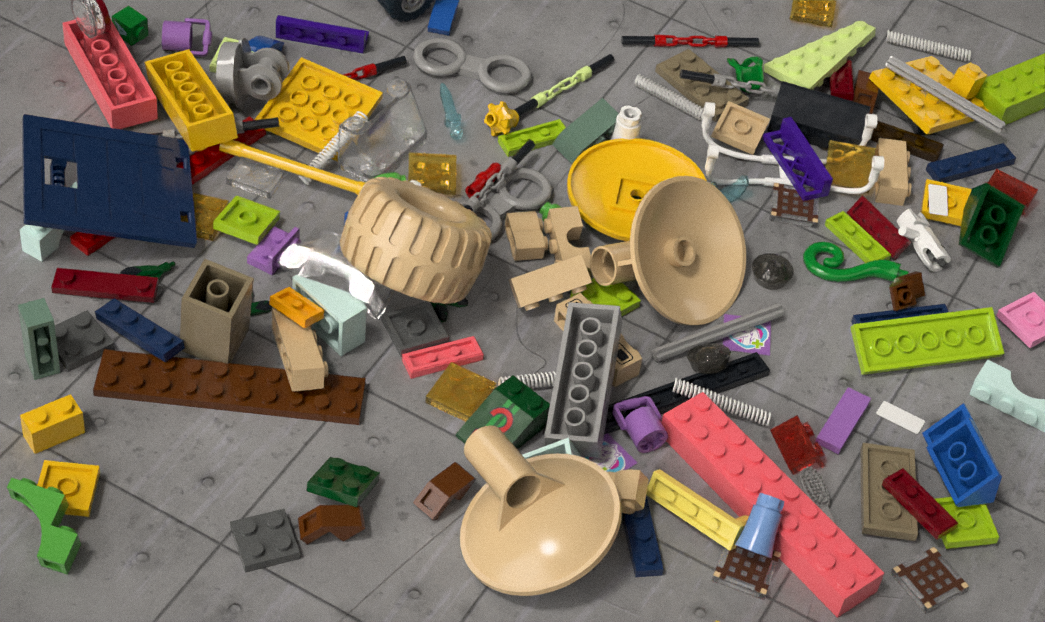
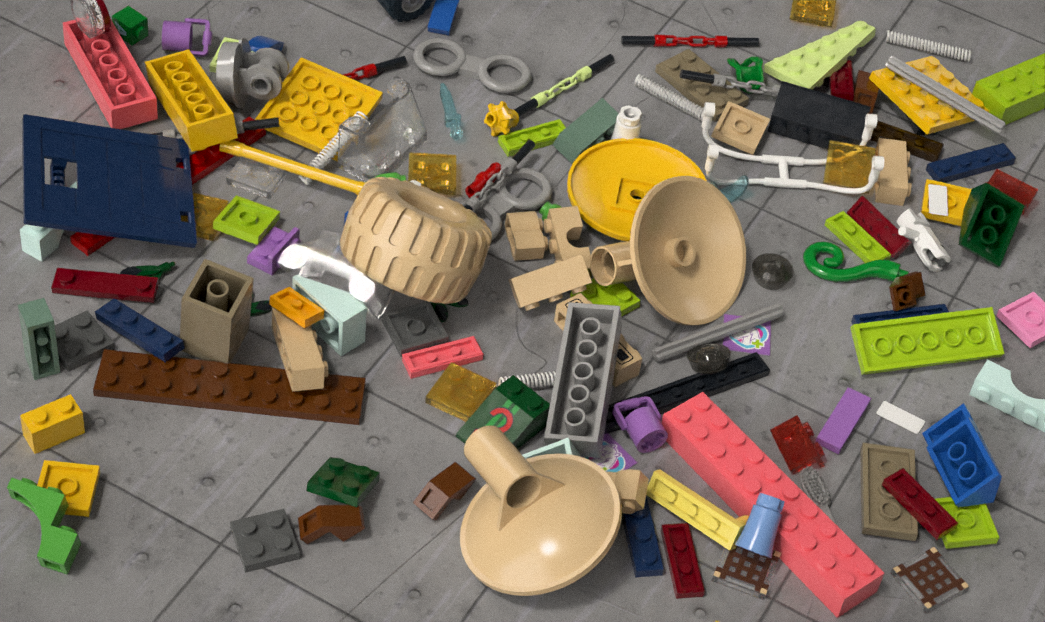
dark purple fence [276,15,369,53] -> none
white piece [673,377,771,426] -> none
dark purple fence [762,117,833,201] -> none
tile [769,183,819,228] -> none
yellow brick [948,62,987,100] -> none
none -> dark red tile [660,523,705,599]

